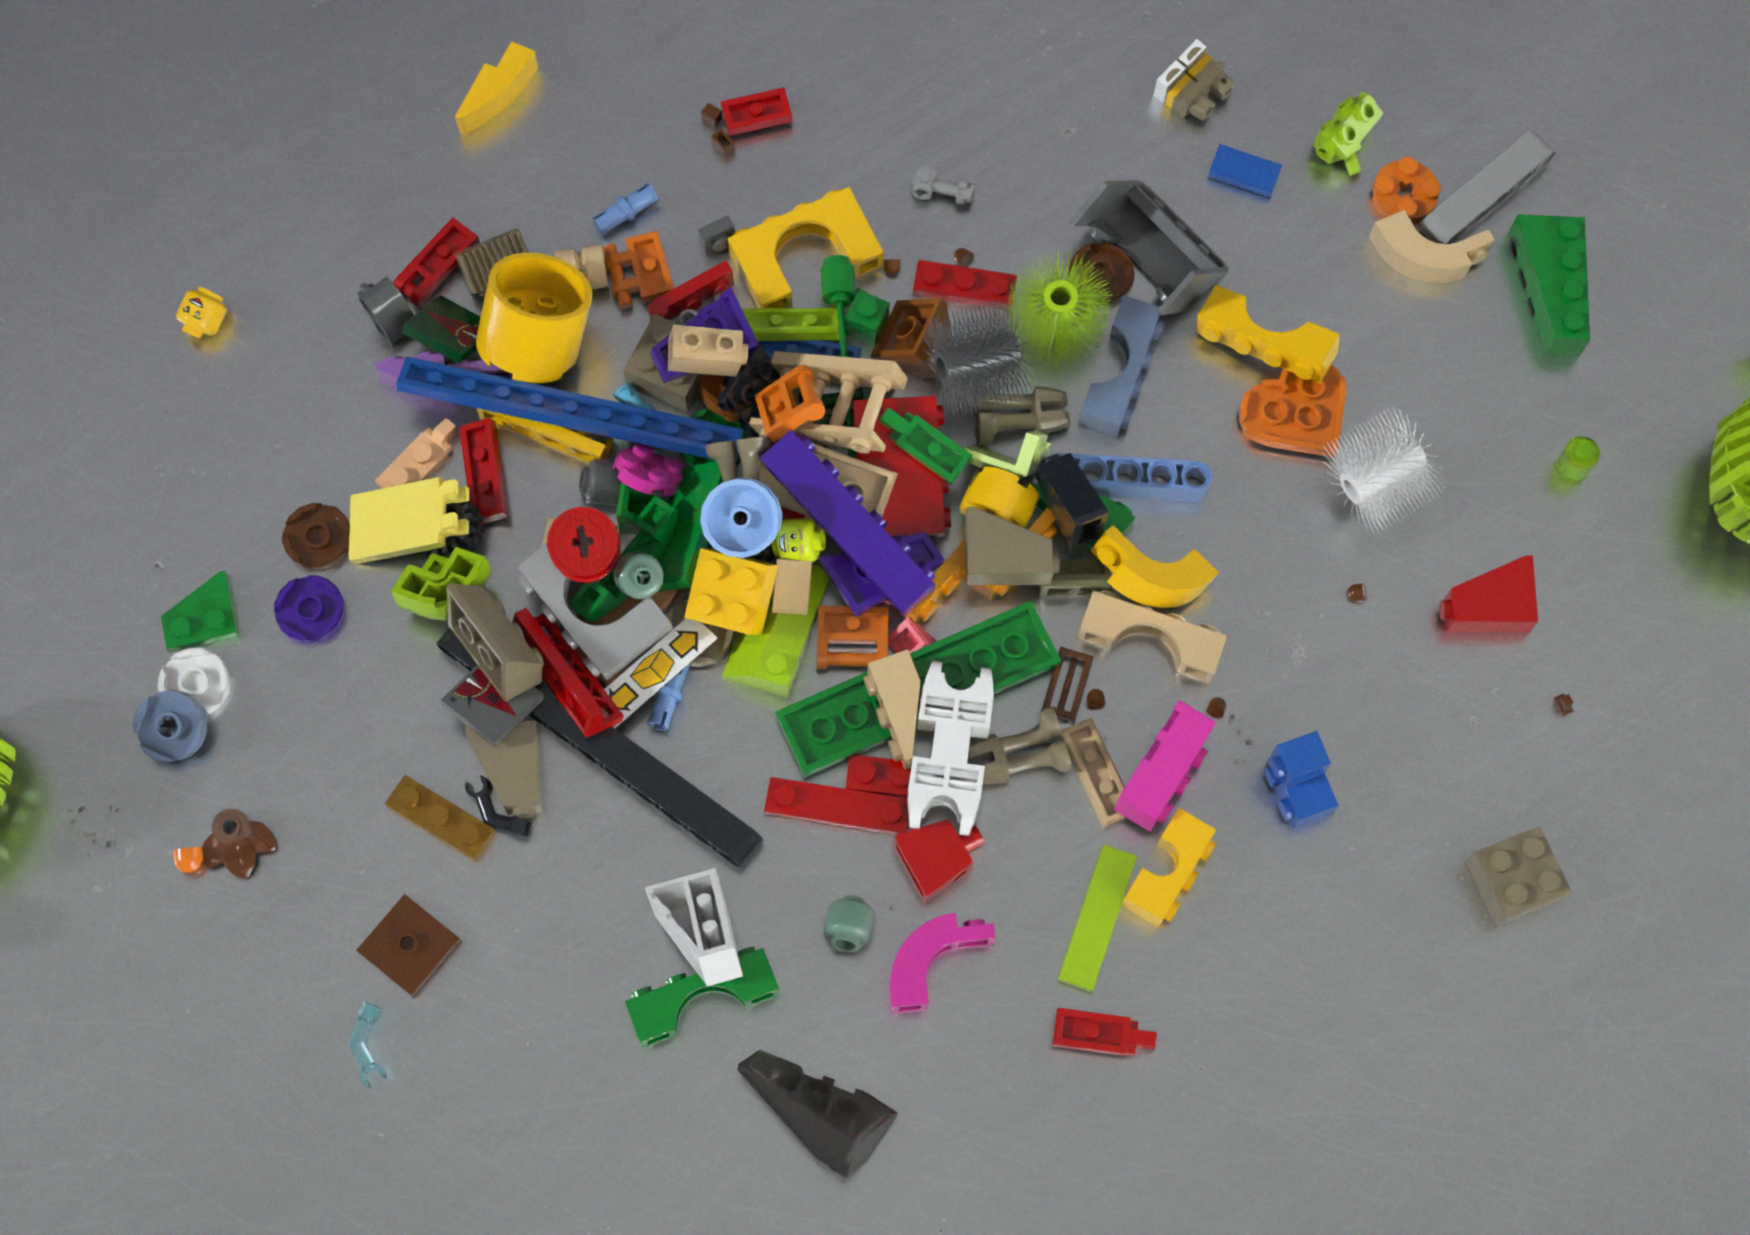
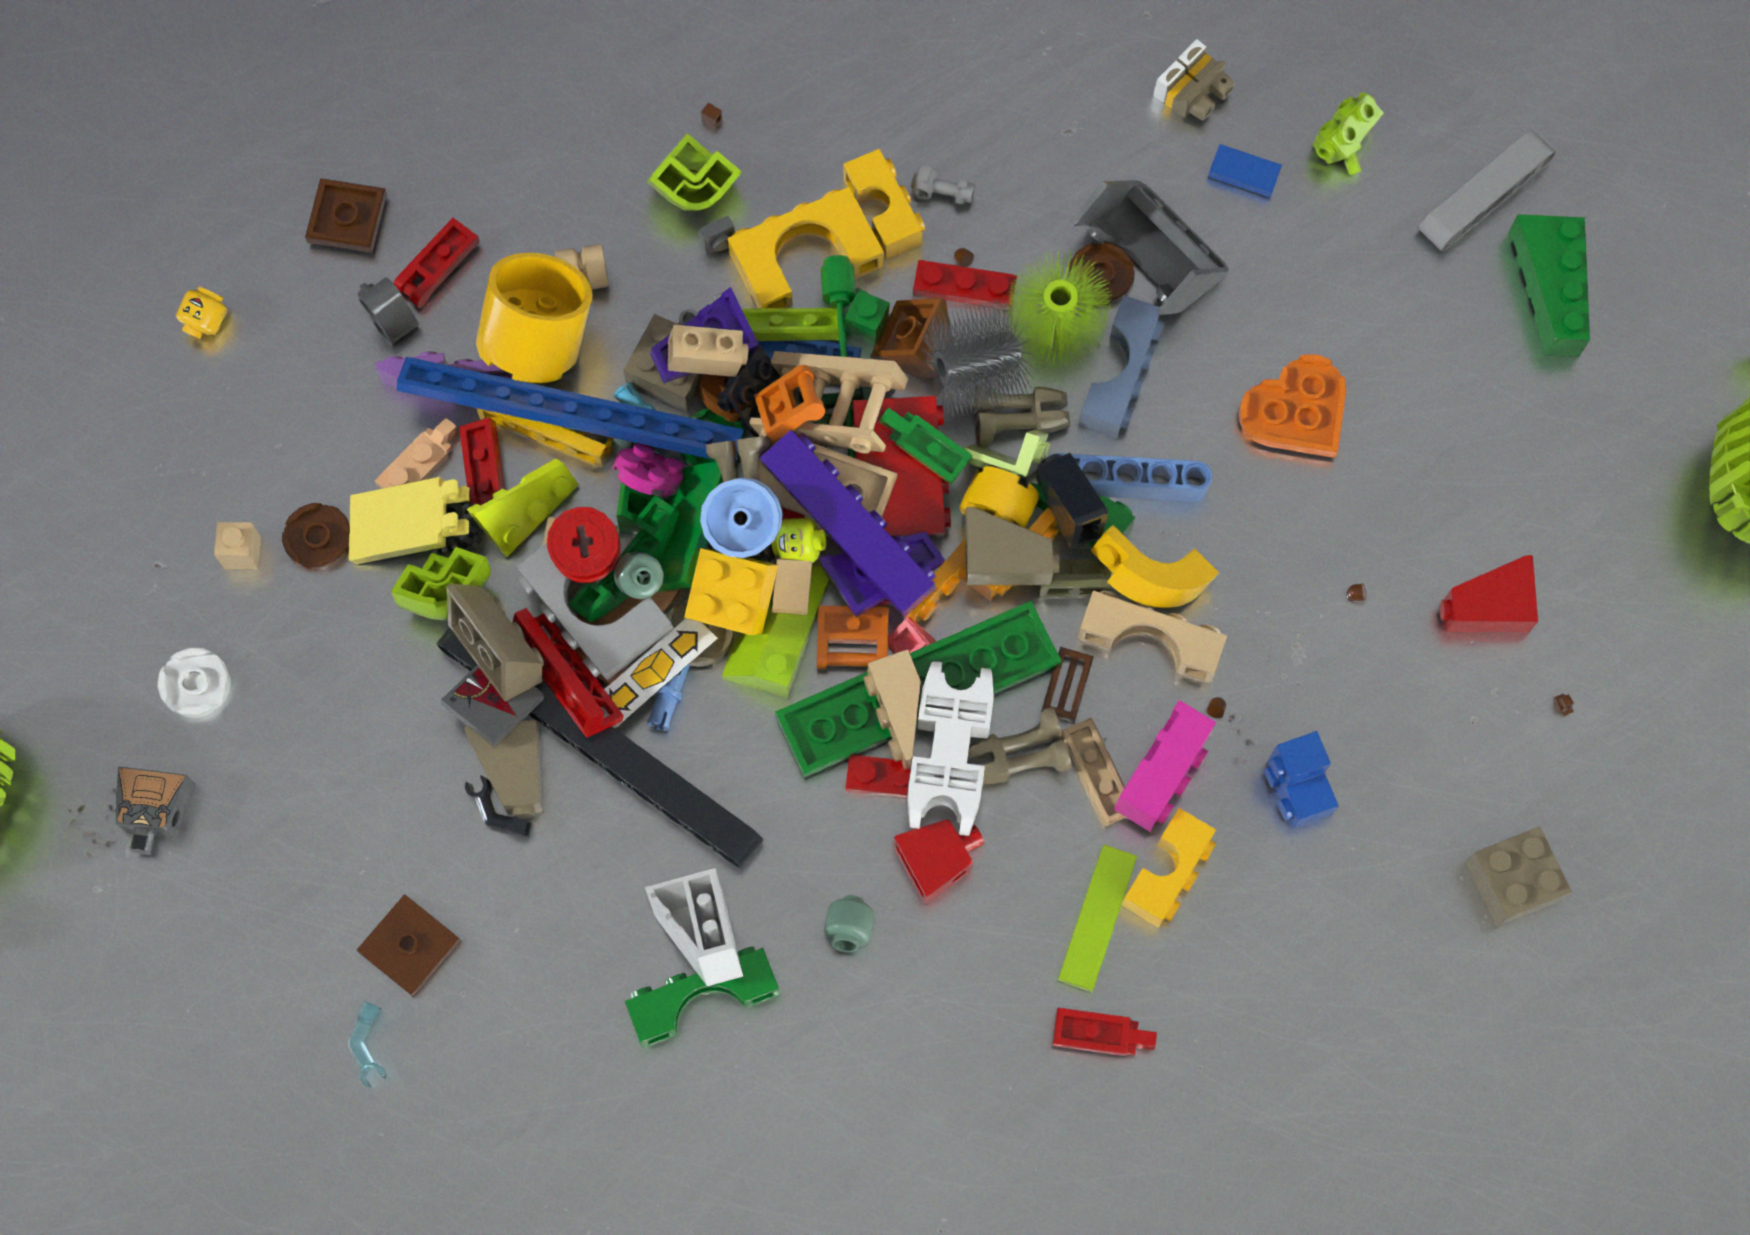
sand blue plate [133,690,208,762] -> none
green wing [161,570,239,653] -> none
orange hinge [173,847,203,873] -> none
reddish brown plate [202,809,276,879] -> none
dark purple tile [274,575,345,644] -> none
pearl gold plate [385,775,496,862] -> none
dark green tile [402,295,480,364] -> none
dark tan brick [454,228,529,296] -> none
yellow slope [455,41,538,135] -> none
dark grey head [579,458,623,506] -> none
medium blue pin [592,182,659,235] -> none
orange plate [603,231,674,309] -> none
red plate [648,260,734,321] -> none
reddish brown piece [711,129,735,158] -> none
red plate [721,87,792,136] -> none
clear smoke wedge [737,1050,898,1178] -> none
red plate [764,777,909,835] -> none
dark orange piece [884,259,901,276] -> none
dark pink arch [890,913,995,1013] -> none
reddish brown piece [1087,689,1106,710] -> none
yellow arch [1197,285,1340,383] -> none
white piece [1322,407,1445,533] -> none
tan arch [1369,210,1495,284] -> none
orange plate [1372,157,1441,224] -> none
clear neon green brick [1557,436,1600,480] -> none
none -> torso [115,766,195,854]
none -> tan brick [214,522,261,570]
none -> reddish brown plate [305,178,387,253]
none -> neon yellow wing [467,458,579,557]
none -> lime brick [646,133,742,212]
none -> yellow arch [843,149,925,260]

